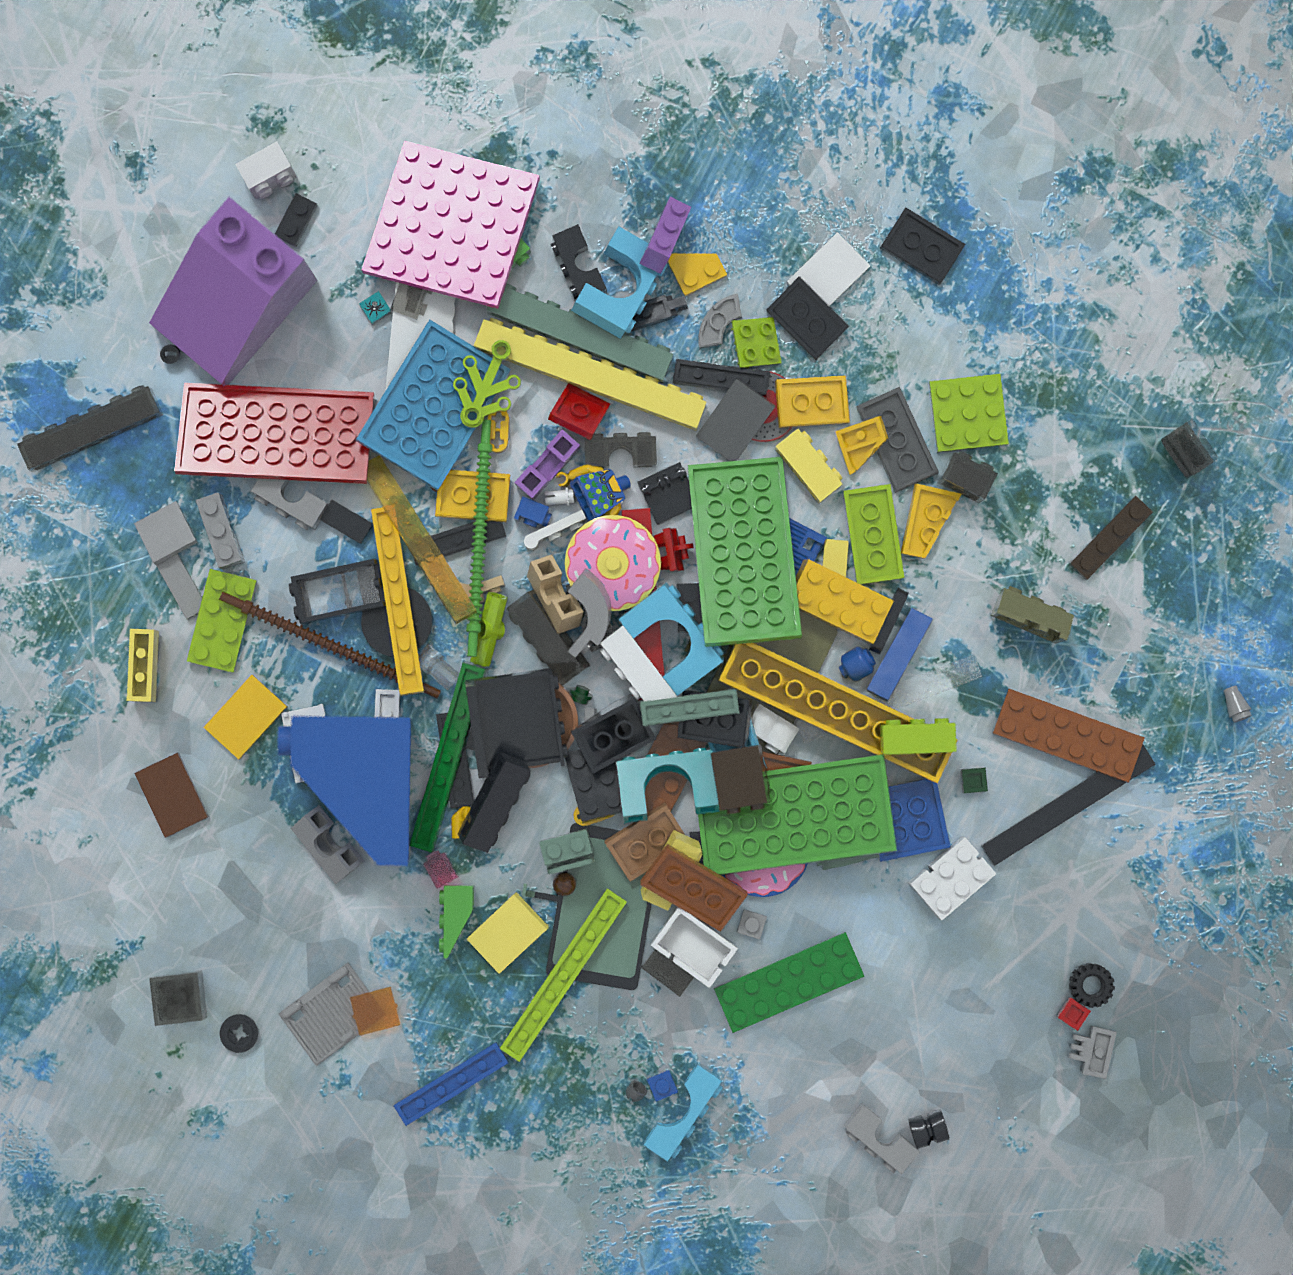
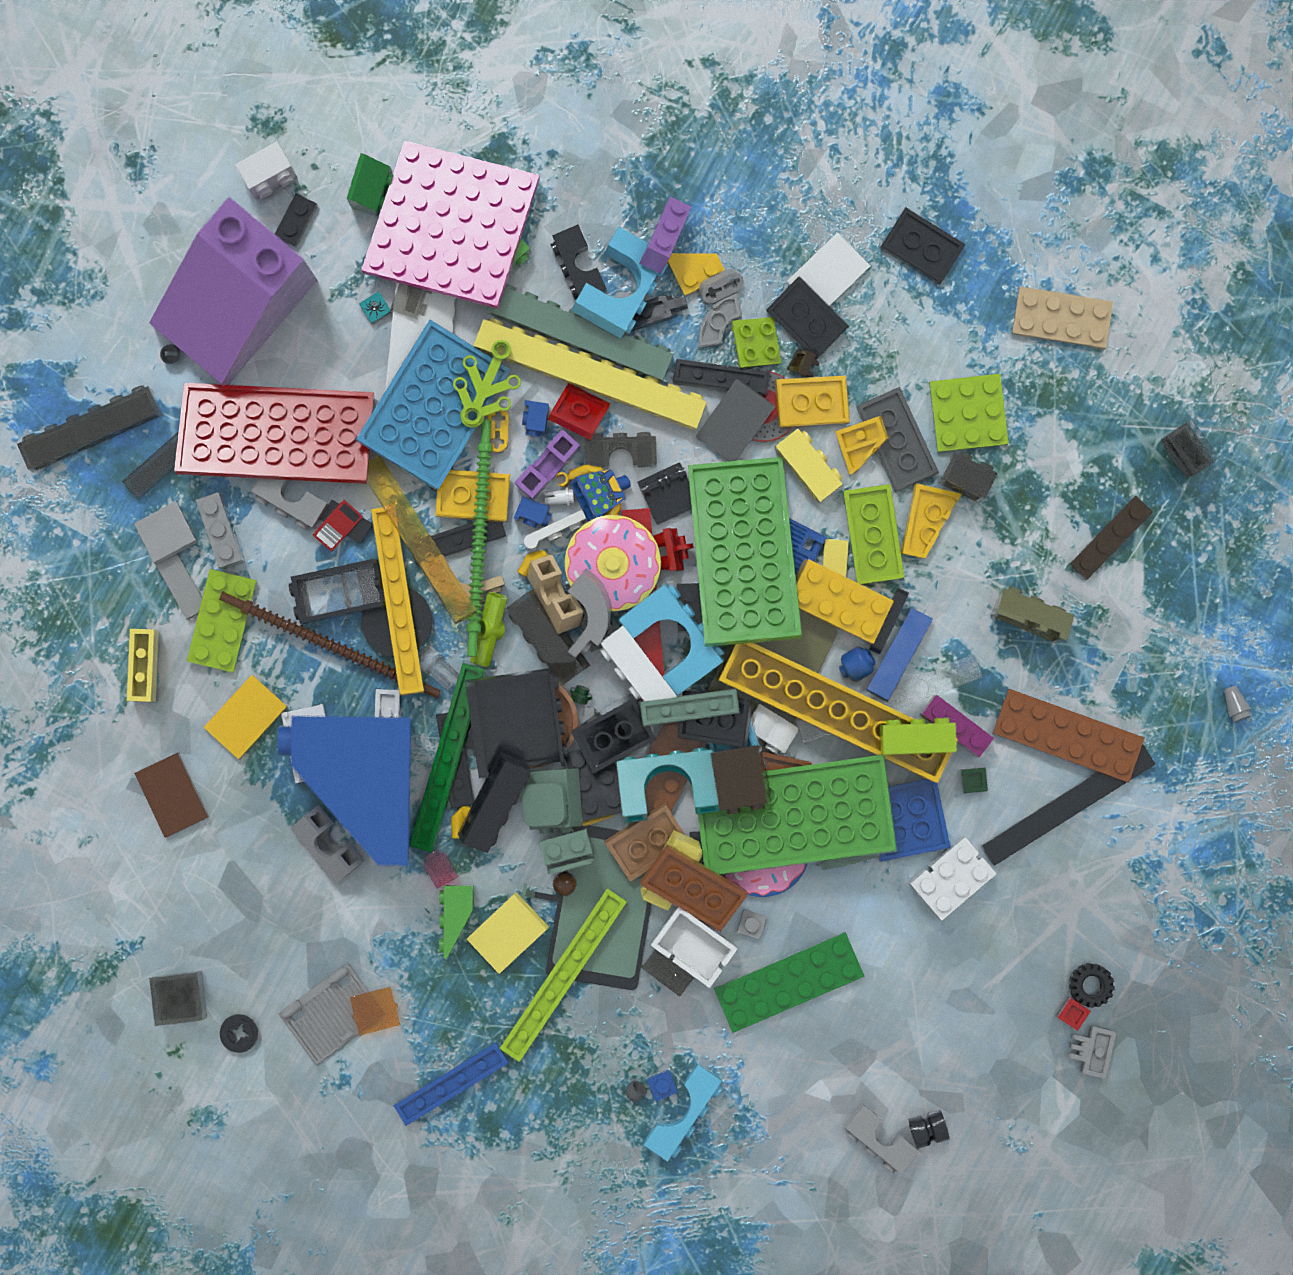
none -> clear smoke tile [122,431,179,500]
none -> slope [313,500,364,552]
none -> green slope [347,153,394,216]
none -> yellow arm [517,550,549,577]
none -> blue brick [522,400,549,437]
none -> sand green brick [522,768,583,834]
none -> light grey beam [699,268,744,303]
none -> dark brown tile [787,349,819,377]
none -> magenta arch [920,695,994,757]
none -> tan plate [1011,286,1113,349]

